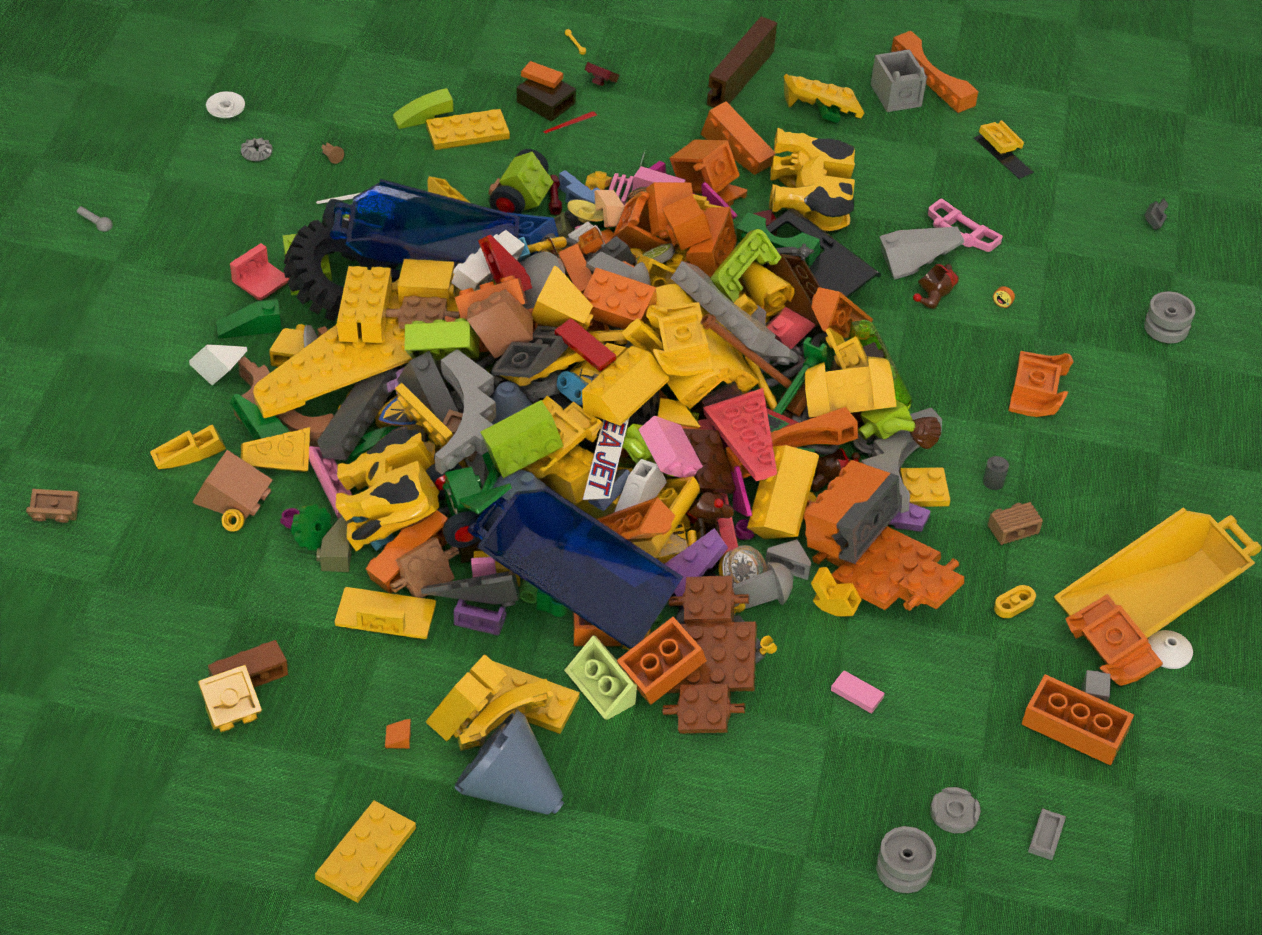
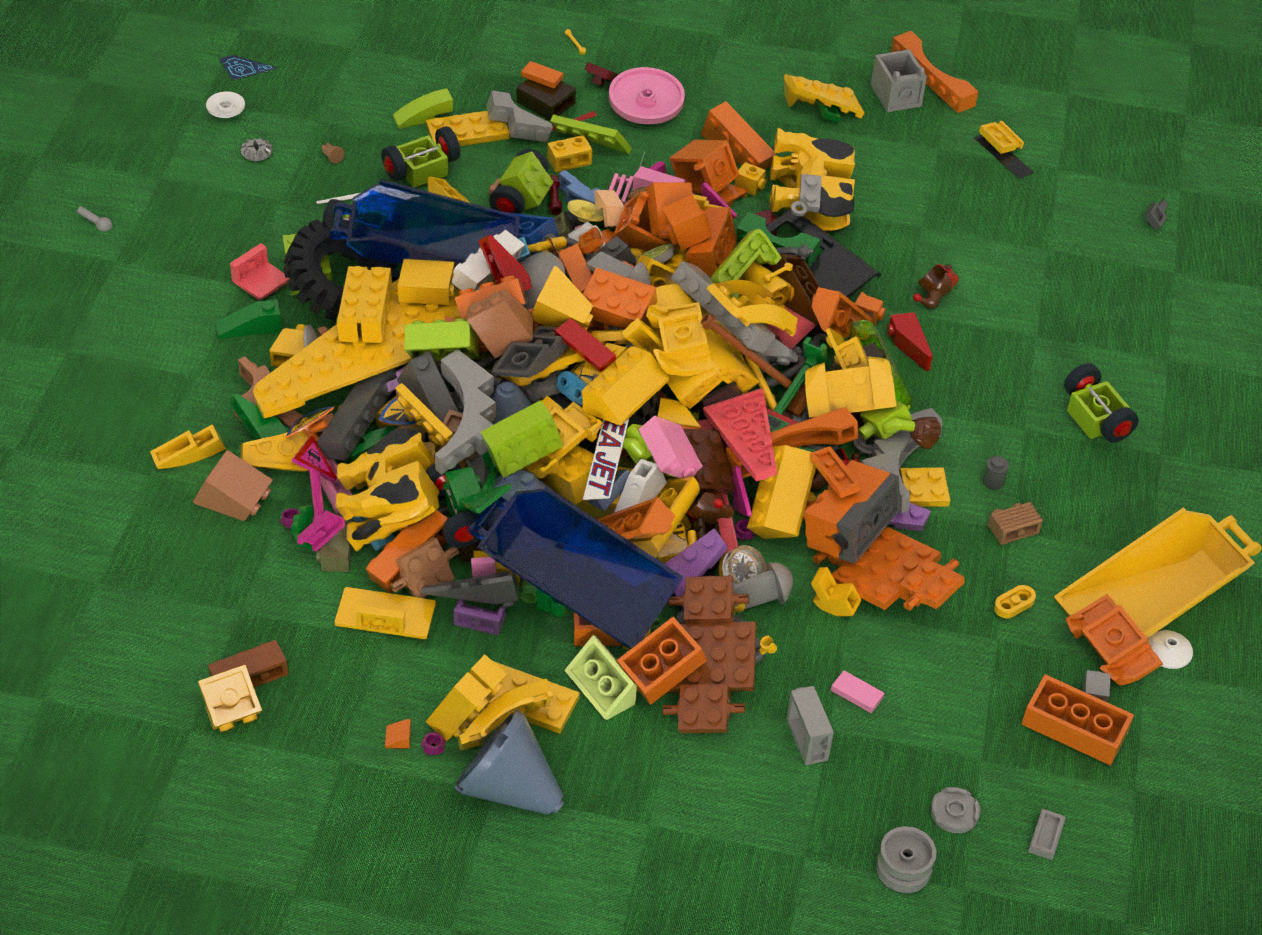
medium nougat bracket [26,489,80,523] -> none
white slope [189,345,247,385] -> none
yellow plate [222,509,244,532] -> none
yellow plate [315,800,416,903] -> none
medium nougat plate [386,296,460,329] -> none
yellow bracket [585,171,612,190] -> none
reddish brown brick [707,16,777,108] -> none
light grey slope [765,539,811,580] -> none
light grey wedge [879,227,964,280] -> none
bright pink bar [928,199,1003,252] -> none
tile [993,286,1015,308] -> none
orange piece [1008,351,1074,417] -> none
light grey wheel [1144,291,1195,344] -> none
none -> dark blue sticker [220,55,276,80]
none -> shield [285,406,334,444]
none -> dark pink piece [292,436,345,552]
none -> brick [381,126,460,188]
none -> magenta plate [421,732,446,755]
none -> light grey arch [486,90,553,142]
none -> yellow brick [547,135,592,173]
none -> lime wing [550,115,632,154]
none -> bright pink dish [609,67,685,124]
none -> yellow wedge [706,280,798,337]
none -> yellow brick [735,162,767,196]
none -> yellow hinge [763,263,793,282]
none -> light grey window [786,686,834,766]
none -> light grey hinge [791,174,822,216]
none -> orange plate [810,446,861,498]
none -> orange window [855,292,886,327]
none -> red slope [887,312,933,371]
none -> brick [1064,363,1139,443]

